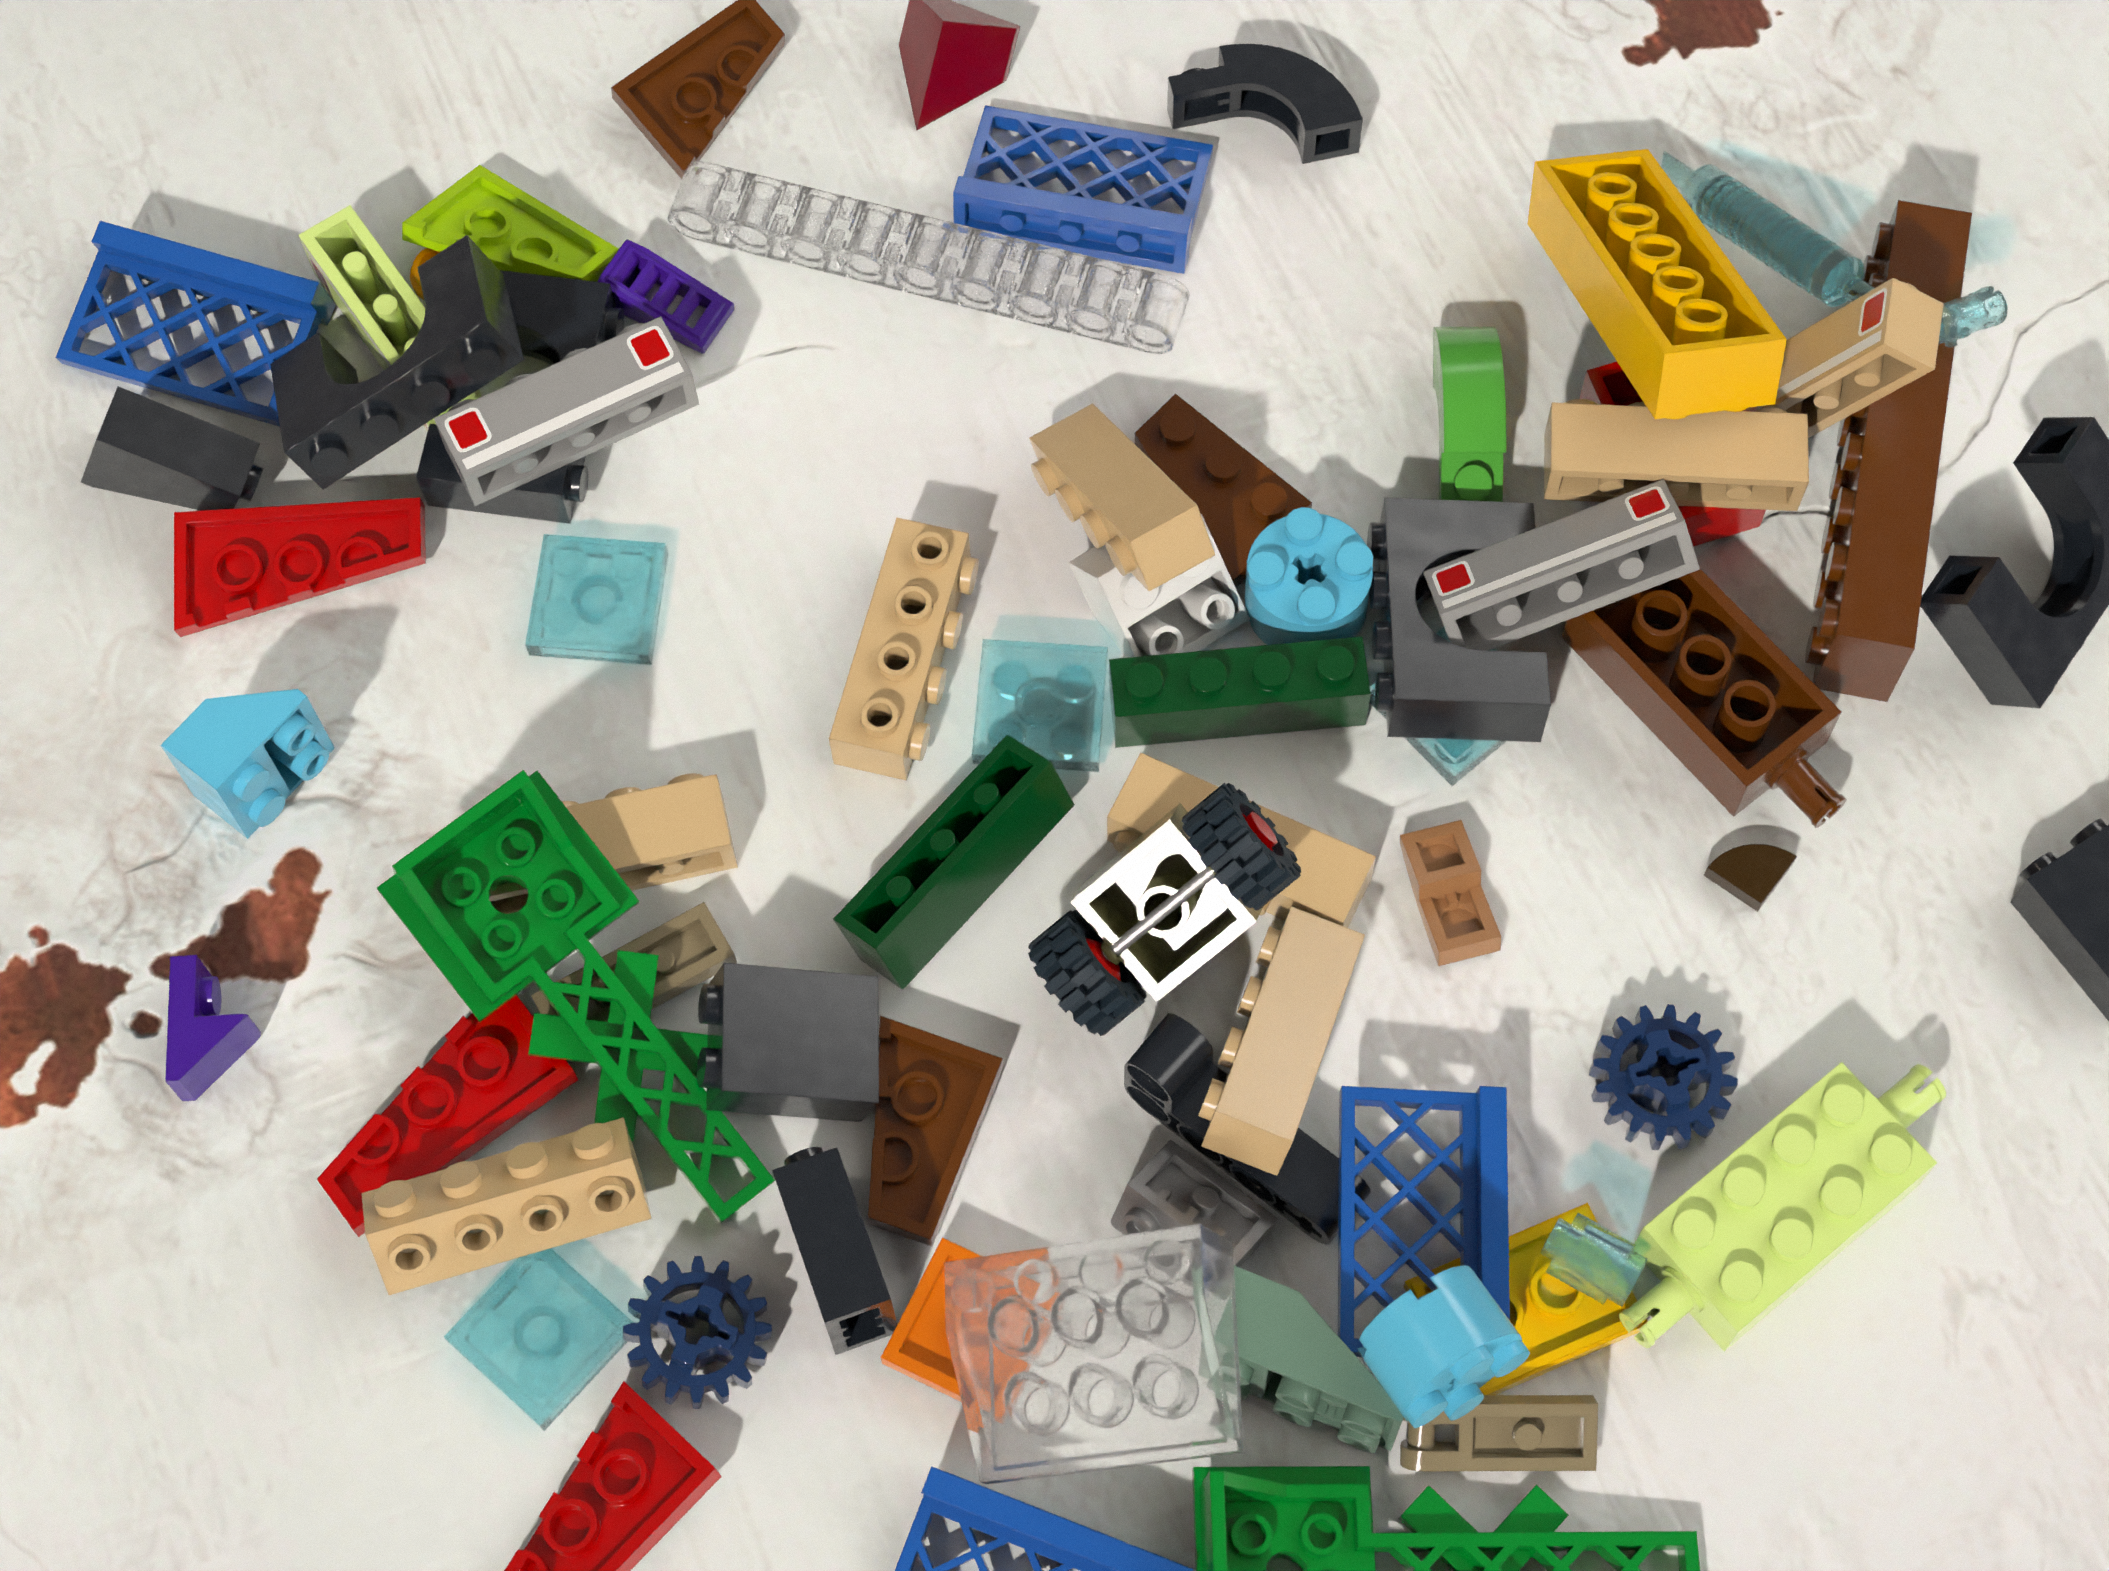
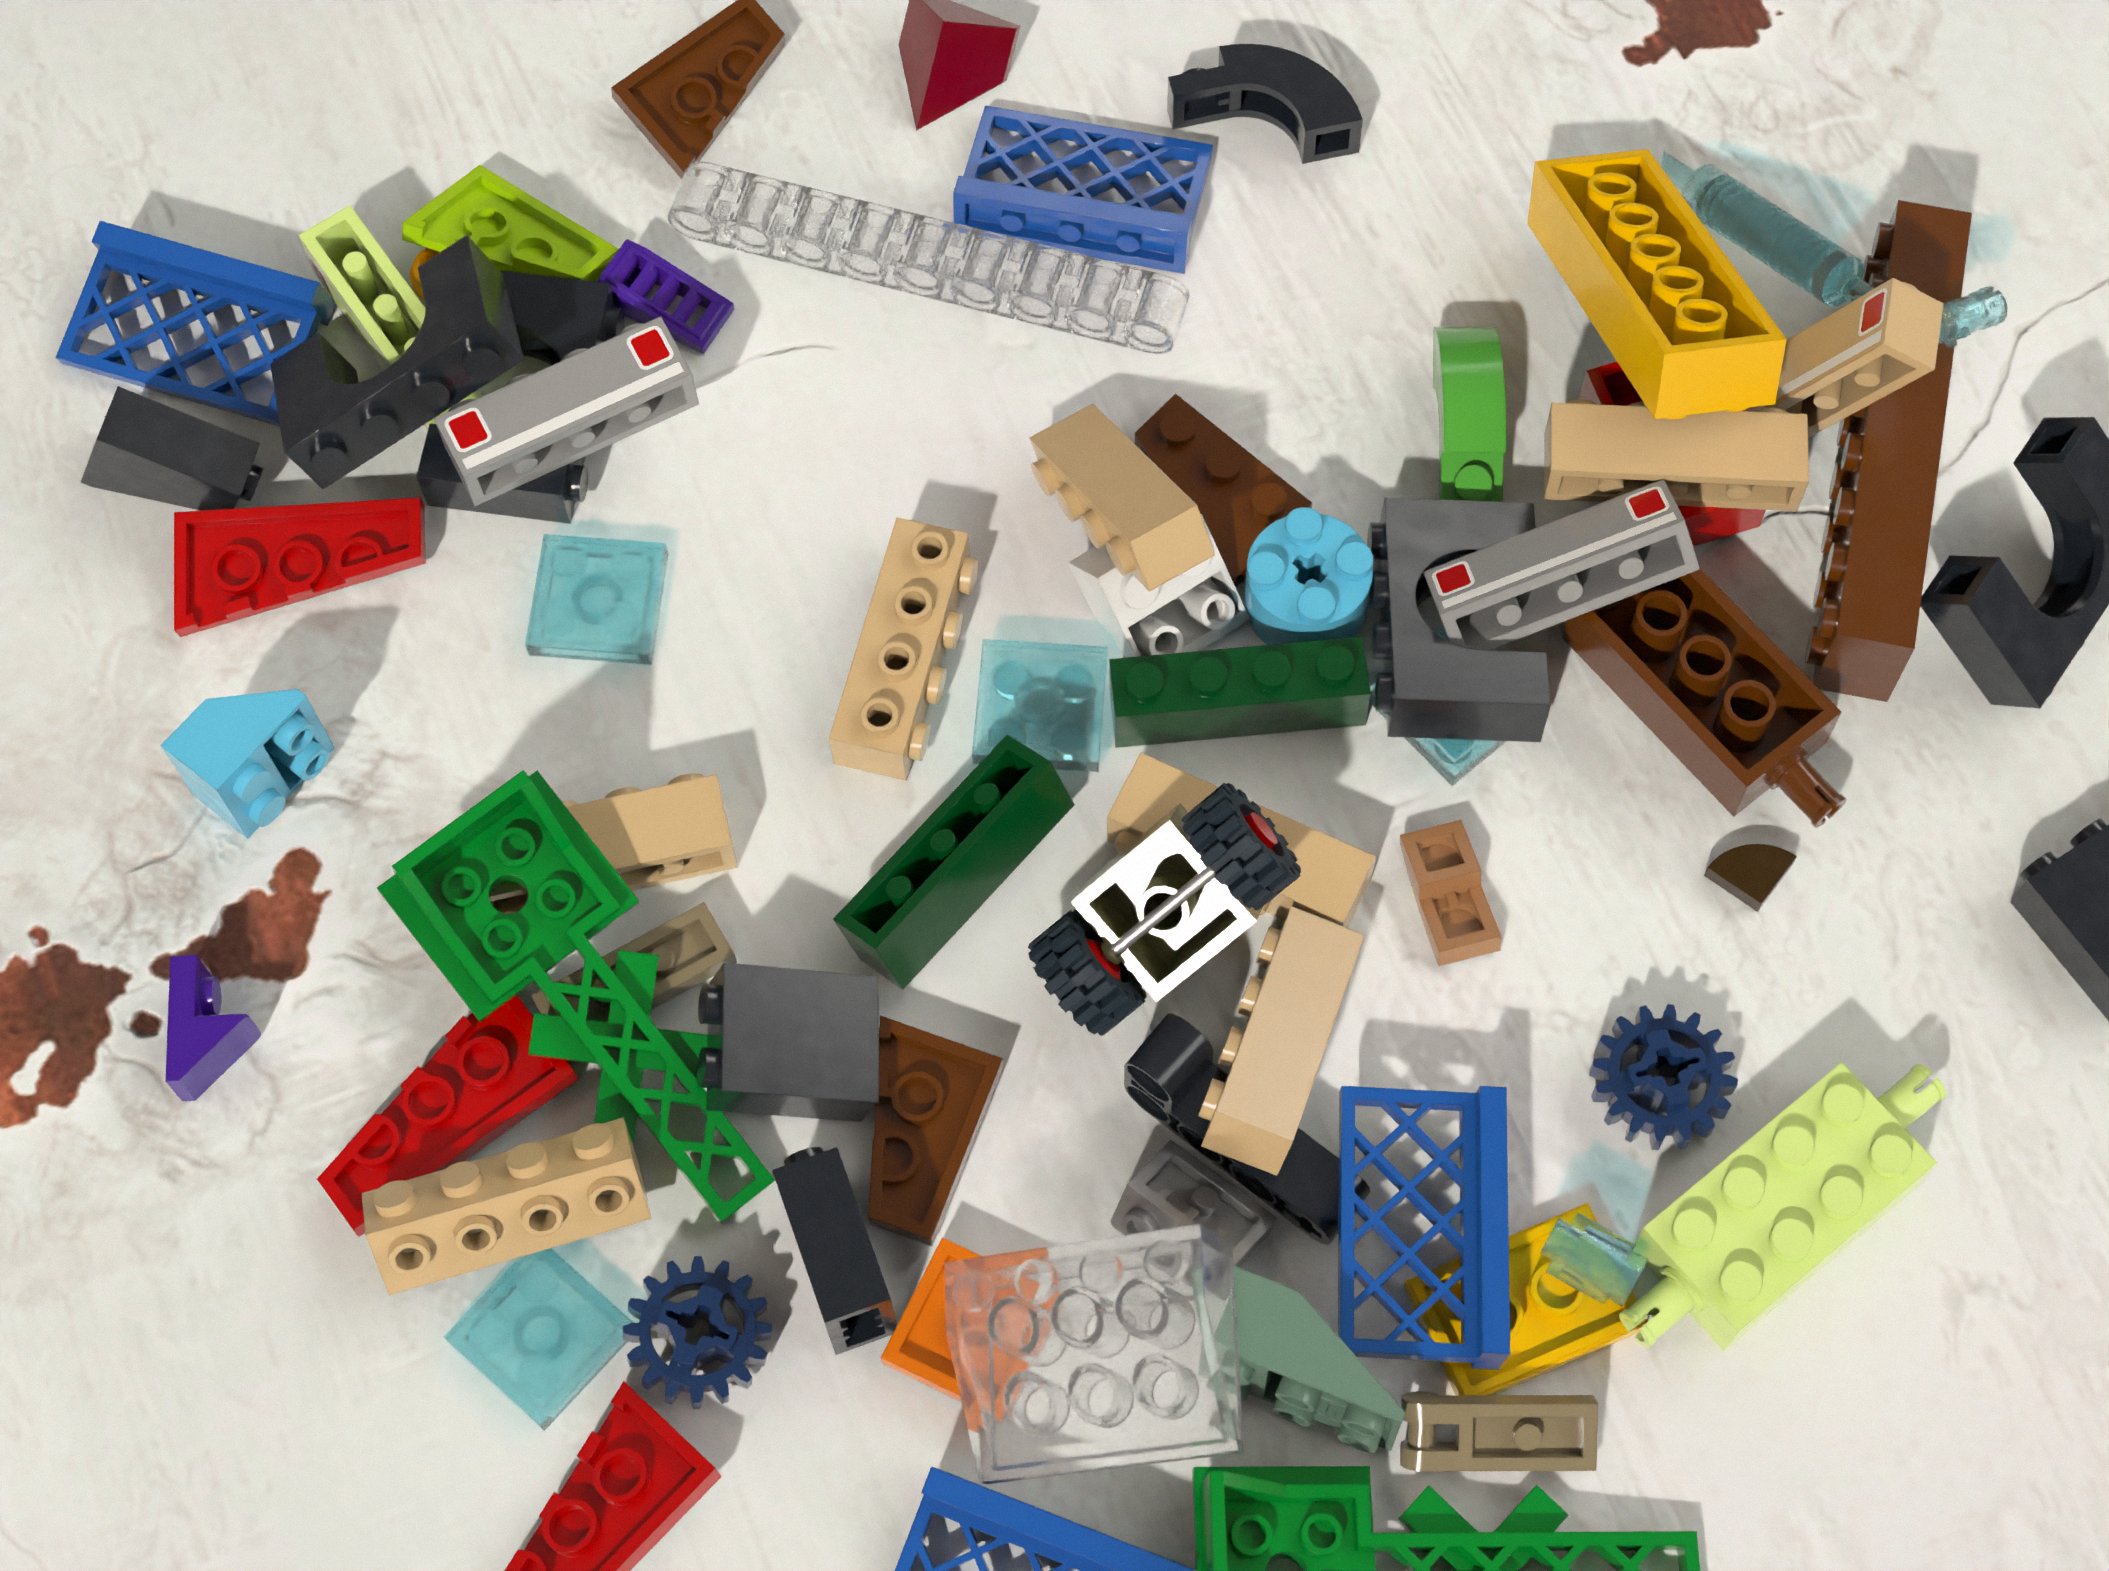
medium azure brick [1357,1265,1530,1428] -> none

